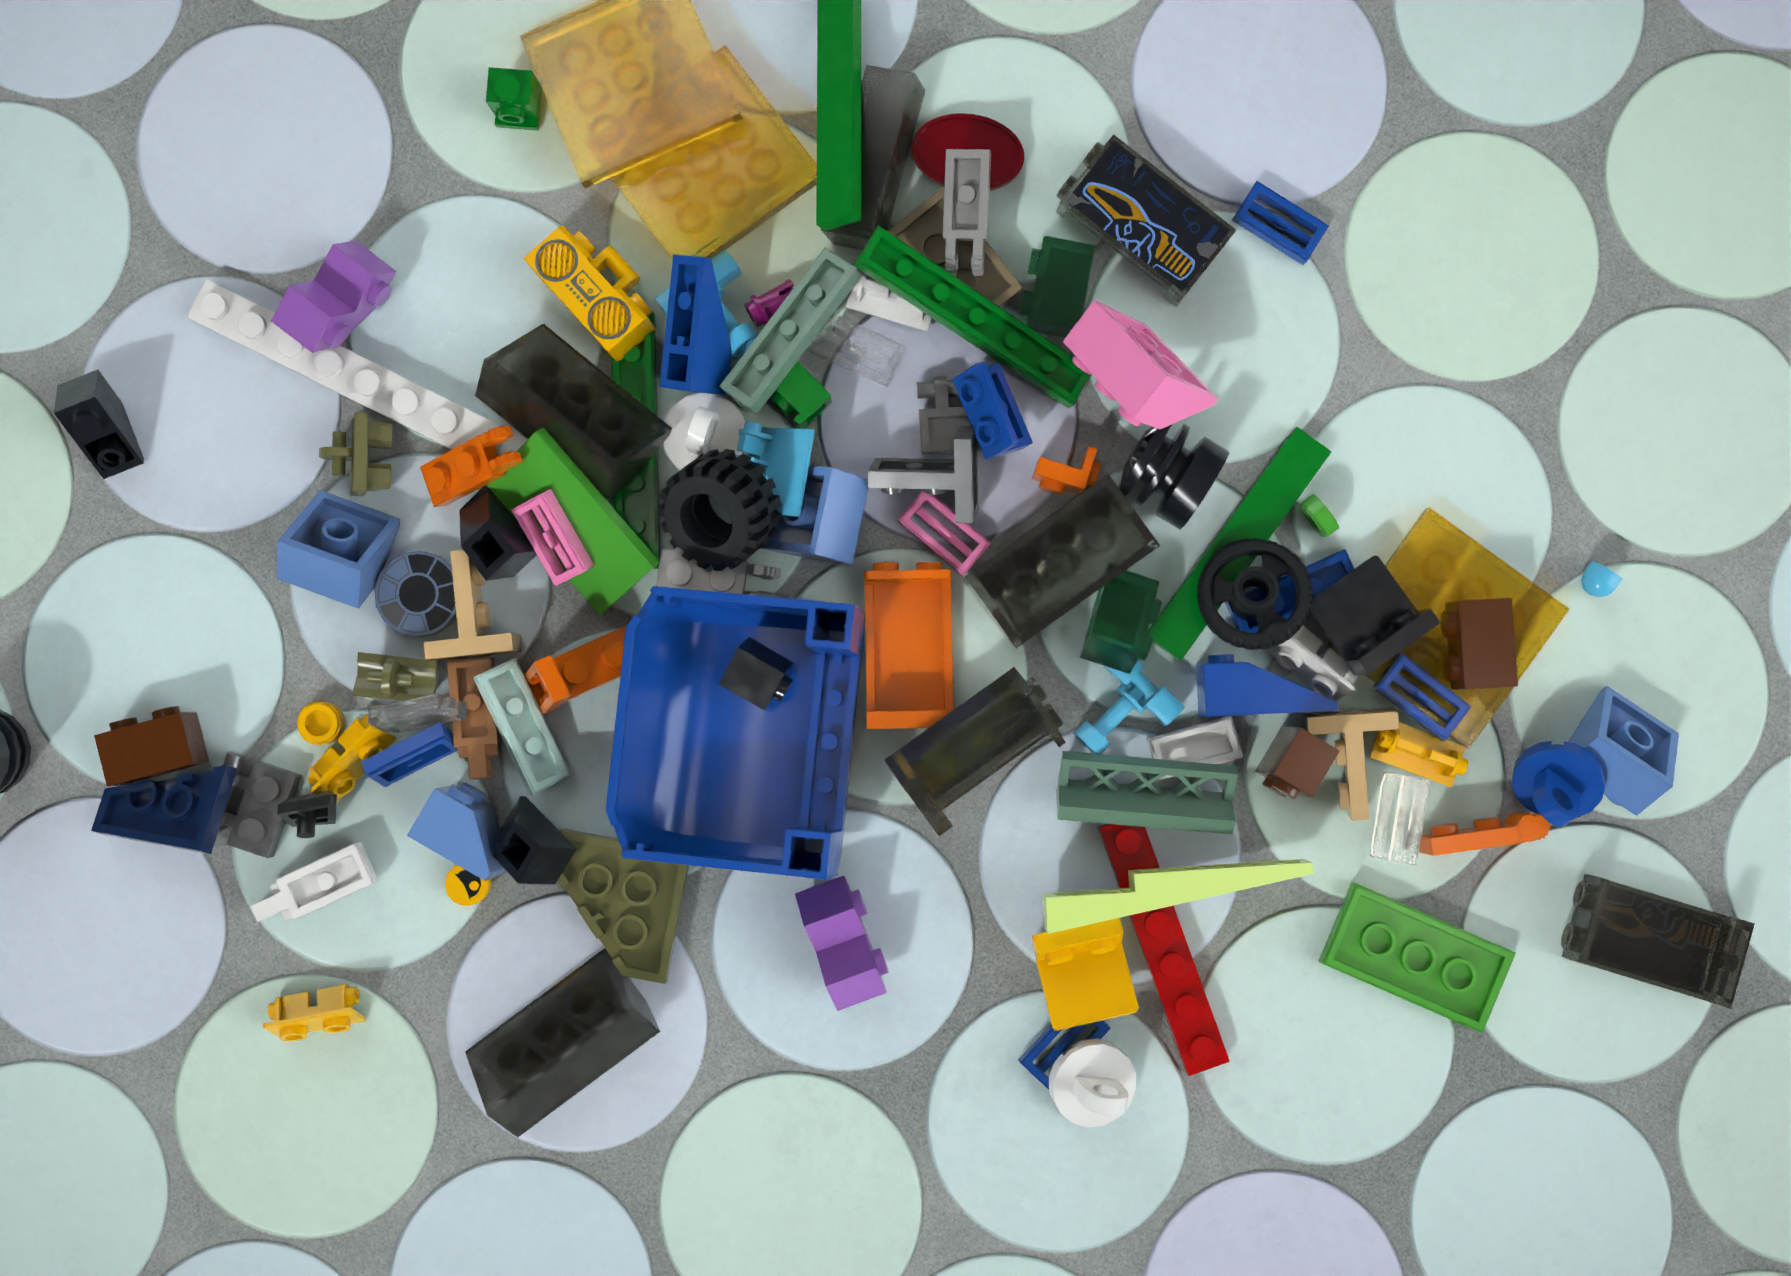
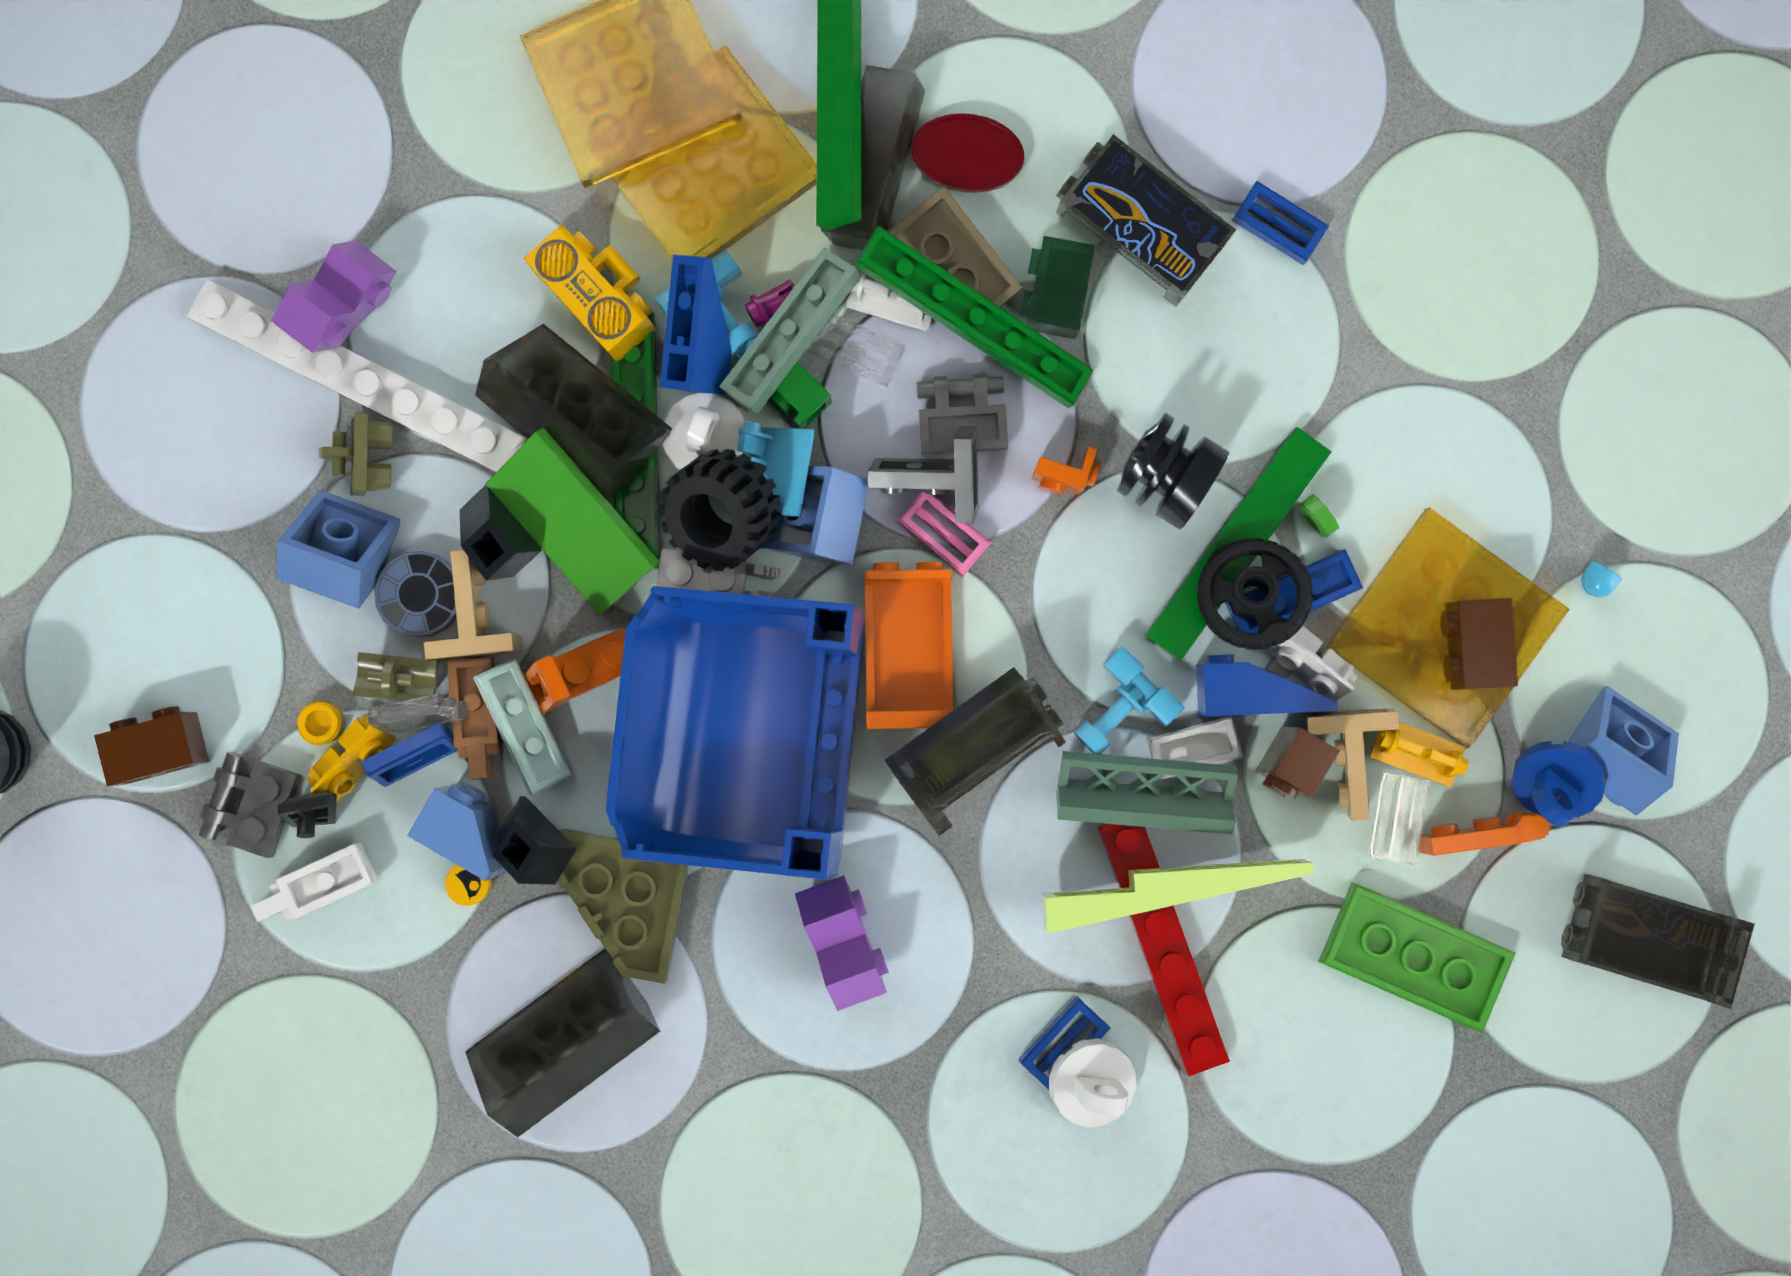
black slope [53,369,144,479] -> none
dark blue wing [91,765,237,854] -> none
yellow hinge [263,984,366,1041] -> none
orange hinge [420,425,523,507] -> none
green brick [486,67,542,131] -> none
bright pink tile [511,489,595,586] -> none
black brick [719,637,794,711] -> none
light grey hinge [943,149,991,276] -> none
blue bracket [952,362,1033,460] -> none
clear smoke slope [963,474,1160,648] -> none
yellow bracket [1032,918,1139,1031] -> none
bright pink slope [1063,300,1218,430] -> none
clear green brick [1080,565,1162,674] -> none
black bracket [1309,555,1441,676] -> none
blue tile [1372,653,1472,741] -> none

